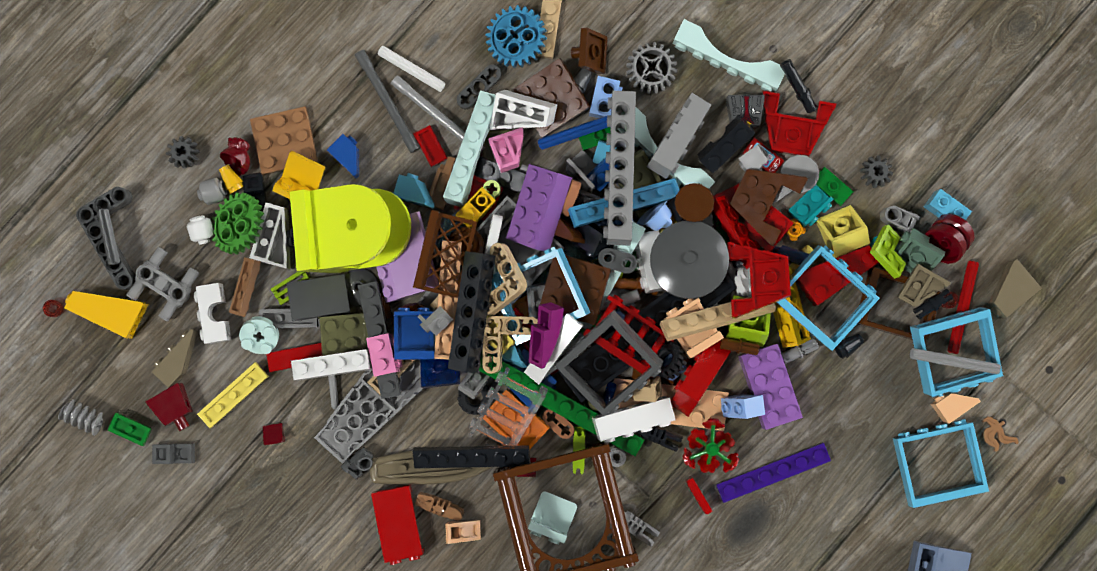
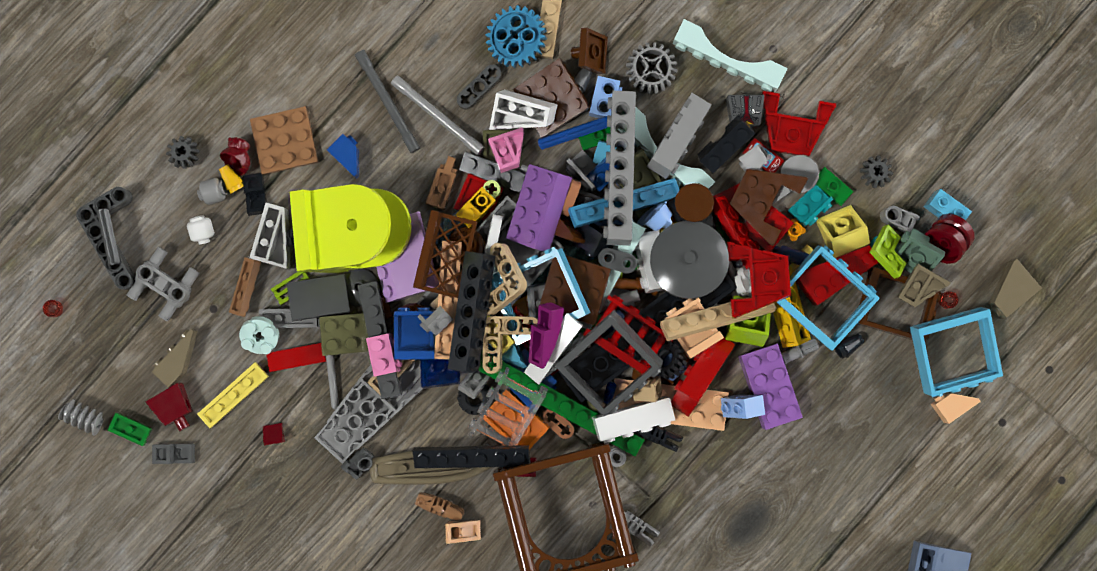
yellow slope [64,291,149,339] -> none
white arch [194,283,231,344] -> none
bright green gear [212,192,264,255] -> none
yellow bracket [272,151,325,199] -> none
white brick [291,349,372,380] -> none
red panel [371,485,424,565] -> none
white axle [378,46,445,92] -> none
medium azure slope [393,173,435,209] -> none
red tile [414,125,447,168] -> none
light aqua arch [443,90,496,207] -> none
light aqua bracket [528,491,577,545] -> none
lime piece [573,427,586,474] -> none
red plant [683,418,739,473] -> none
red tile [685,476,712,514] -> none
dark purple plate [716,442,831,503] -> none
reddish brown axle [720,338,760,355] -> none
black pin [780,59,818,113] -> none
medium azure window [893,419,989,508] -> none
light grey axle [910,348,1001,374] -> none
black pin [913,289,953,320] -> none
red axle [947,261,979,354] -> none
medium nougat piece [982,416,1019,452] -> none

